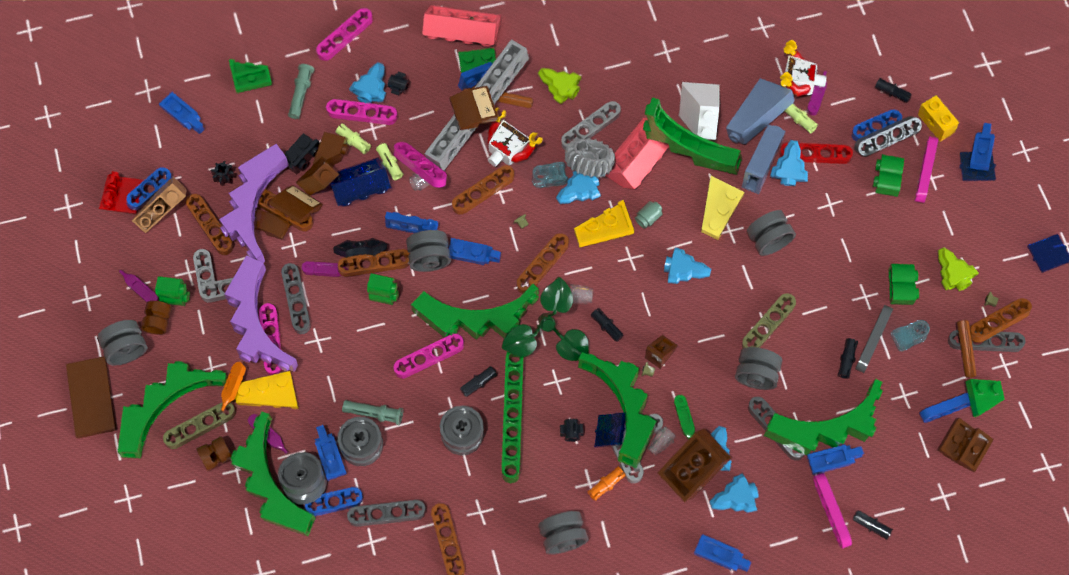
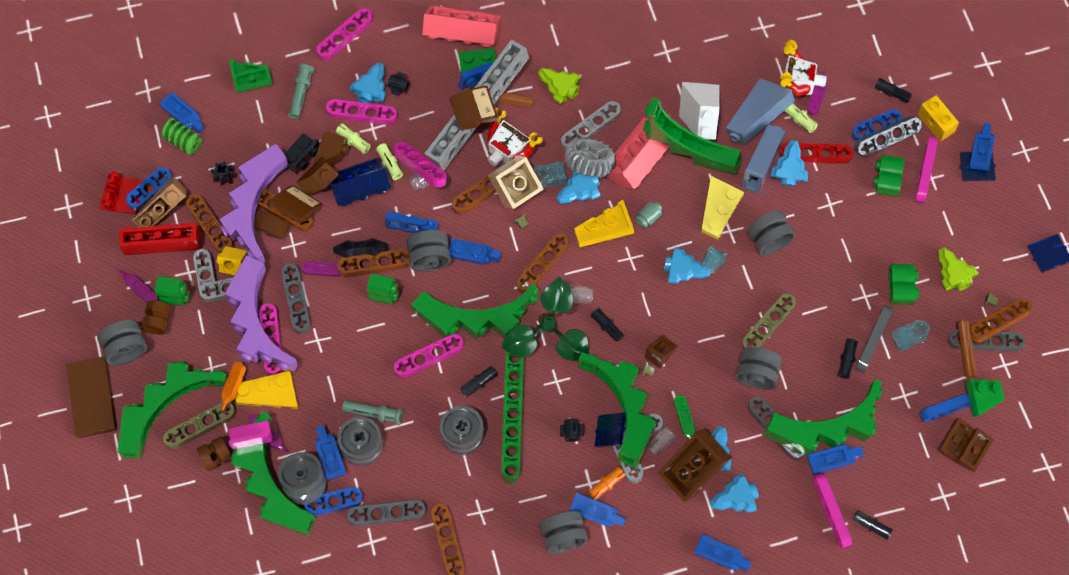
none -> red brick [119,223,200,255]
none -> bright green piece [161,118,203,155]
none -> yellow brick [217,246,247,275]
none -> dark pink panel [229,421,272,450]
none -> tan brick [488,156,543,209]
none -> blue hinge [569,492,627,527]
none -> clear light blue piece [700,245,729,273]

